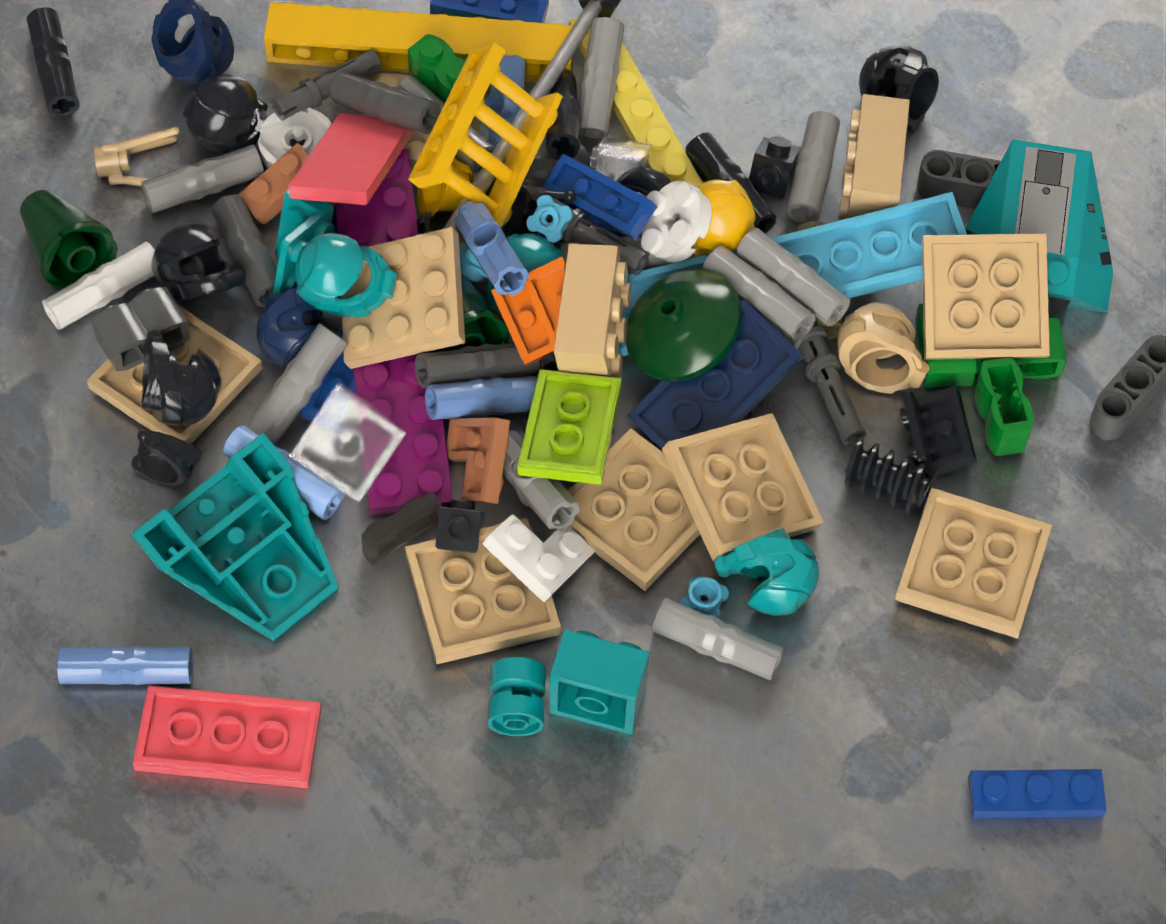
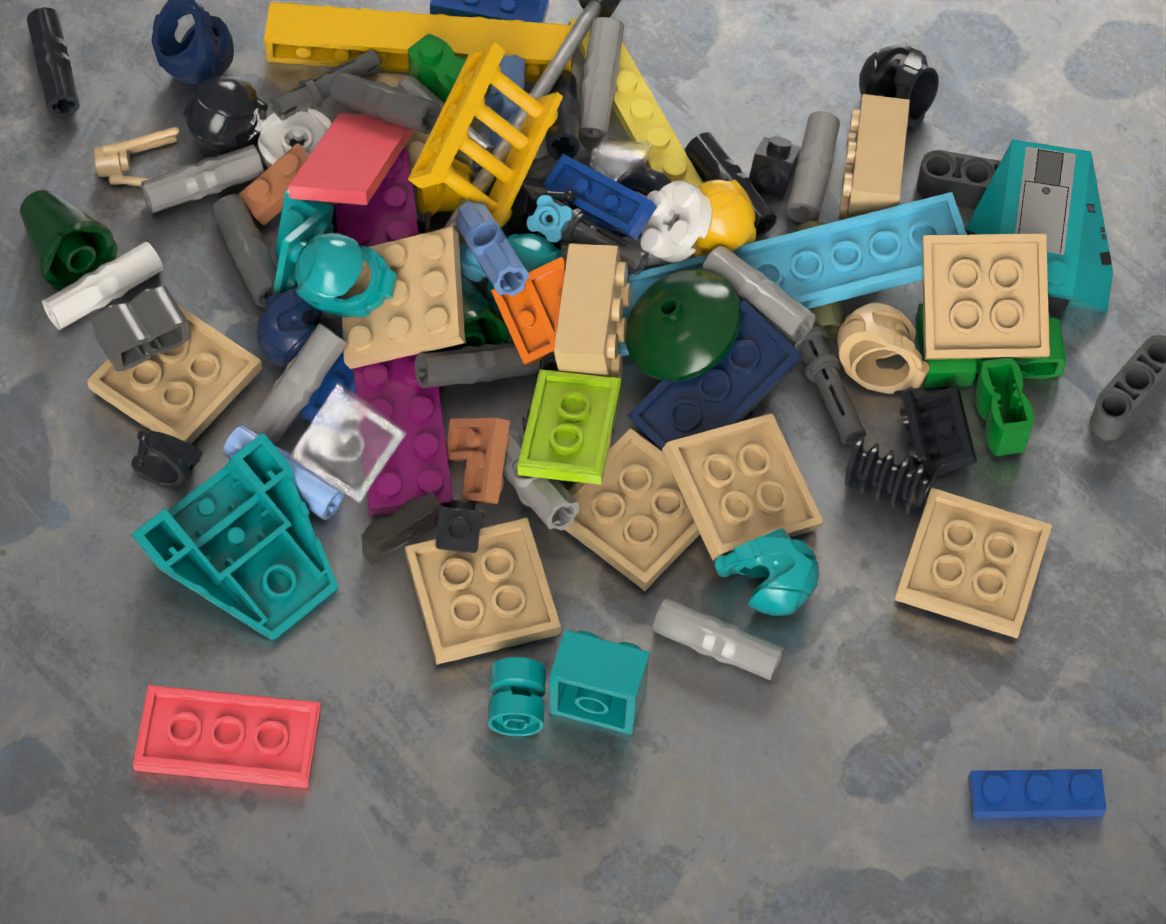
medium blue axle [57,646,193,685] -> none
black helmet [141,330,222,428] -> none
black helmet [151,221,246,303] -> none
medium blue axle [425,376,538,420] -> none
white plate [482,514,596,603] -> none
medium azure plate [680,576,729,618] -> none
light grey axle [737,228,850,327] -> none

